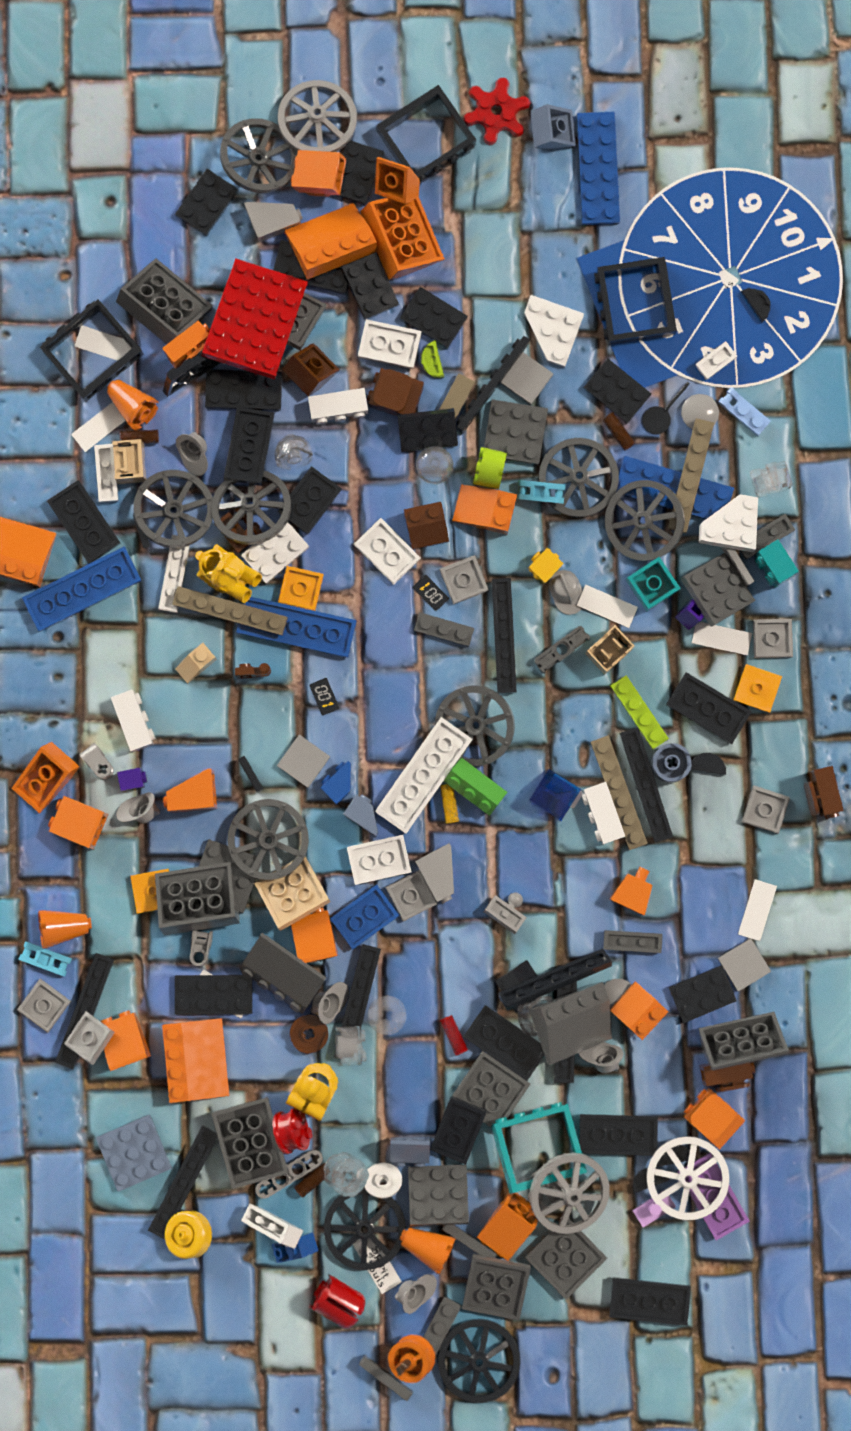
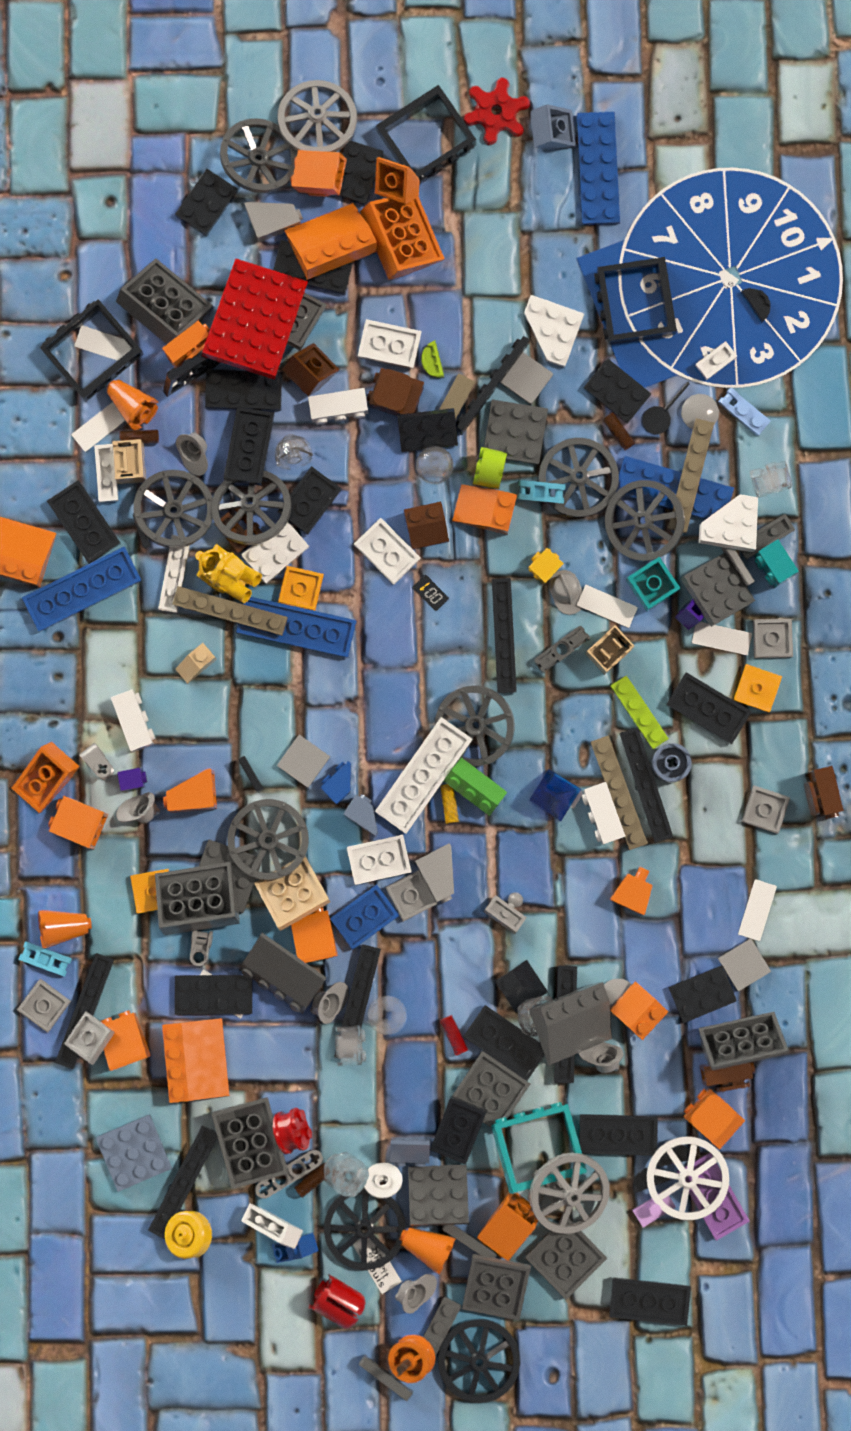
reddish brown plate [235,663,271,679] -> none
yellow helmet [286,1063,338,1121] -> none
reddish brown plate [290,1014,329,1054] -> none
black sticker [309,678,339,716] -> none
black plate [341,253,399,320] -> none
black plate [400,287,468,349] -> none
dark grey plate [414,612,474,647] -> none
light grey tile [439,555,489,605] -> none
black plate [498,949,612,1011] -> none
dark grey plate [603,930,663,953] -> none
black tile [691,753,726,775] -> none

